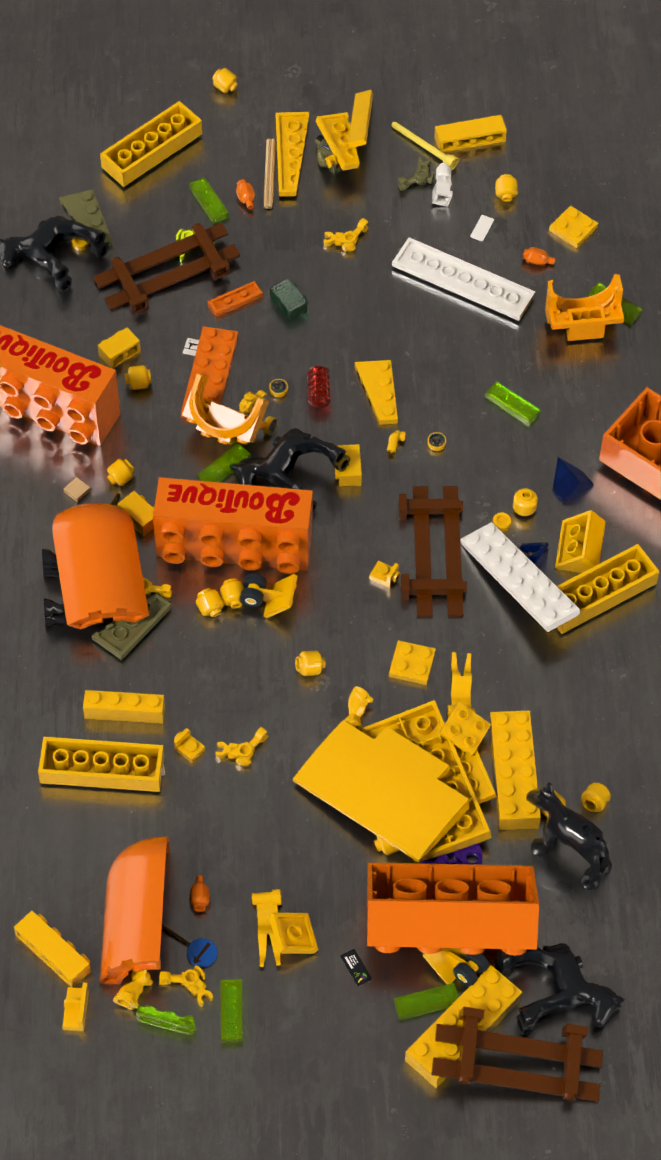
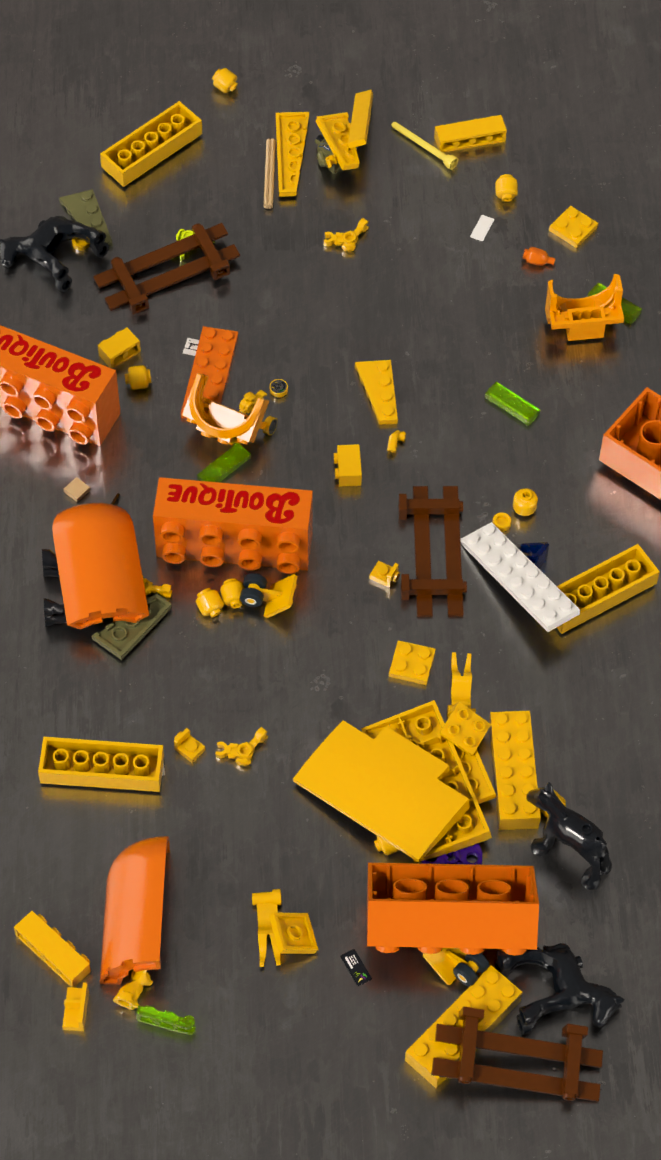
yellow brick [83,690,165,724] -> none
yellow head [107,459,135,486] -> none
yellow brick [117,491,154,537] -> none
yellow piece [159,966,213,1007] -> none
blue piece [162,924,217,968] -> none
clear neon green plate [189,177,229,224] -> none
orange plant [189,875,210,912] -> none
orange tile [207,281,263,317] -> none
clear neon green plate [220,979,243,1043] -> none
black animal [229,428,350,512] -> none
orange plant [236,179,255,210] -> none
clear green brick [270,279,308,321] -> none
yellow head [295,651,326,676] -> none
clear red piece [307,366,330,408] -> none
yellow animal [344,686,374,731] -> none
white plate [392,237,535,321] -> none
clear neon green plate [393,983,459,1021] -> none
olive piece [397,156,434,191] -> none
tile [427,432,446,451] -> none
white piece [432,163,453,207] -> none
clear blue slope [552,457,594,503] -> none
yellow slope [555,510,606,573] -> none
yellow head [581,782,611,812] -> none

